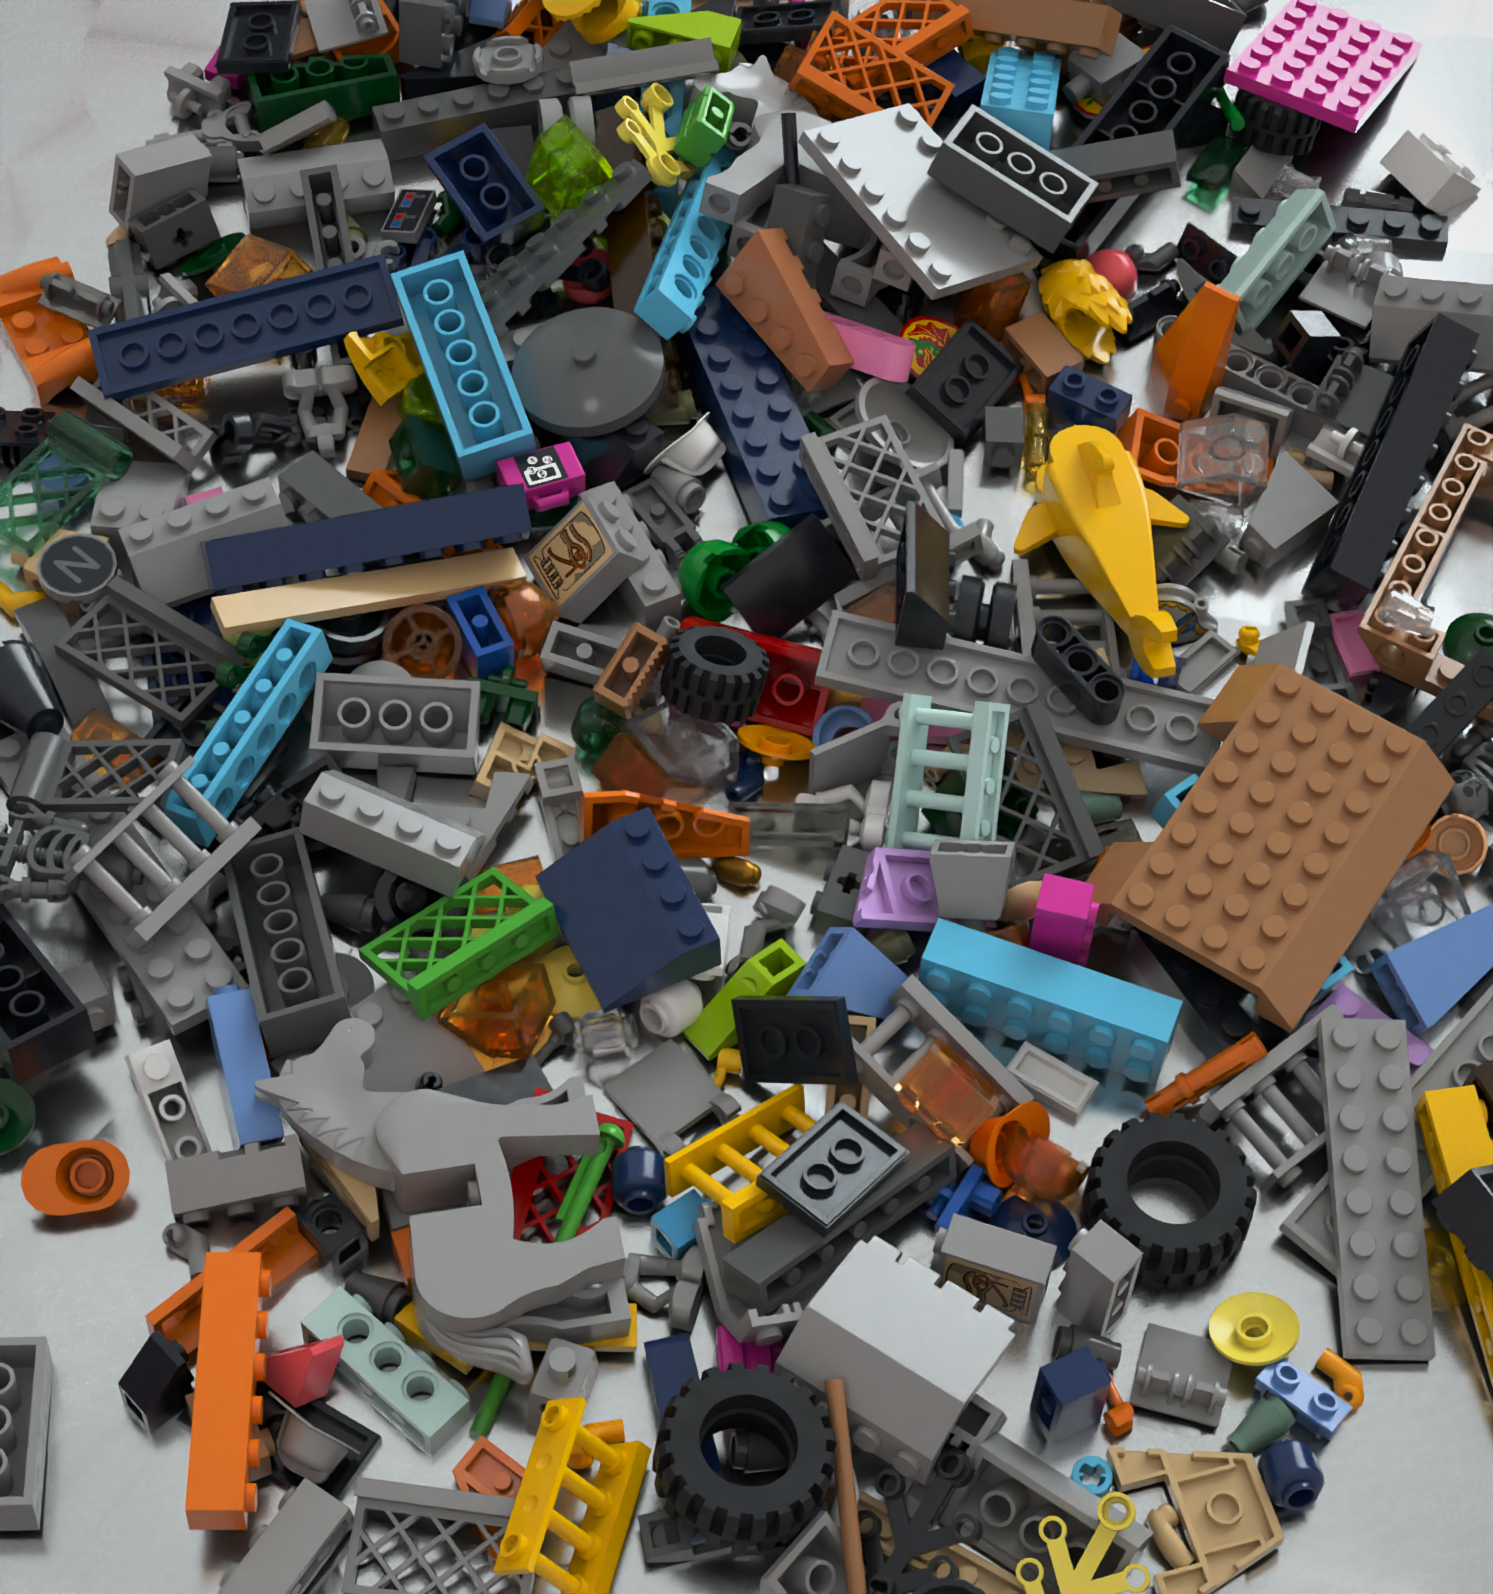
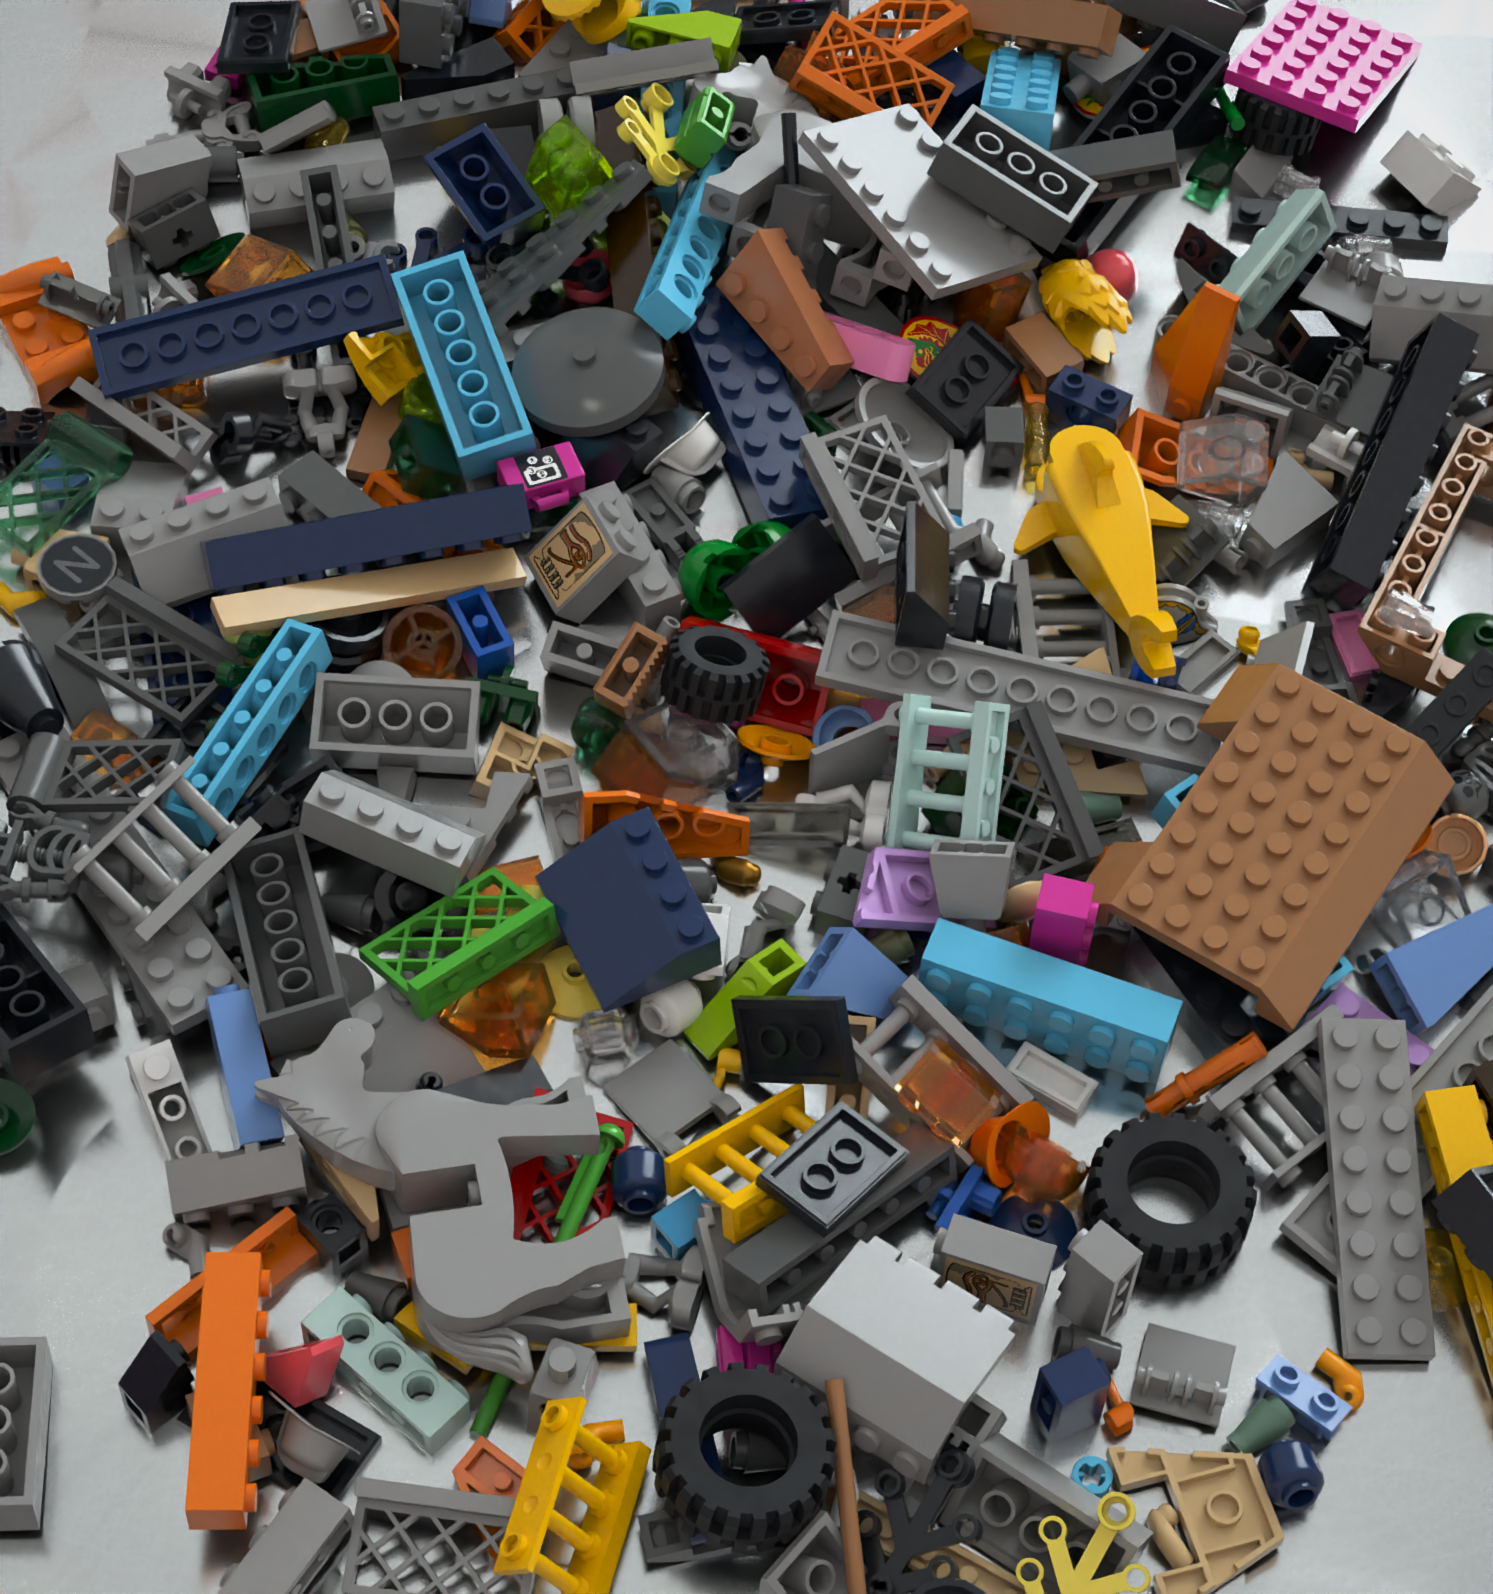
orange piece [21,1139,130,1216] -> none
tile [380,189,437,244] -> none
dark green arm [432,191,465,239] -> none
light grey tile [472,36,544,85] -> none
clear orange cylinder [488,580,559,662] -> none
dark grey hand [534,1011,577,1065] -> none
olive cone [647,389,698,426] -> none
black beam [1031,615,1126,725] -> none
black hinge [1122,279,1186,341] -> none
dark grey arm [1125,242,1179,272] -> none
light yellow dish [1209,1292,1300,1366] -> none
dark grey axle [1342,187,1414,213] -> none

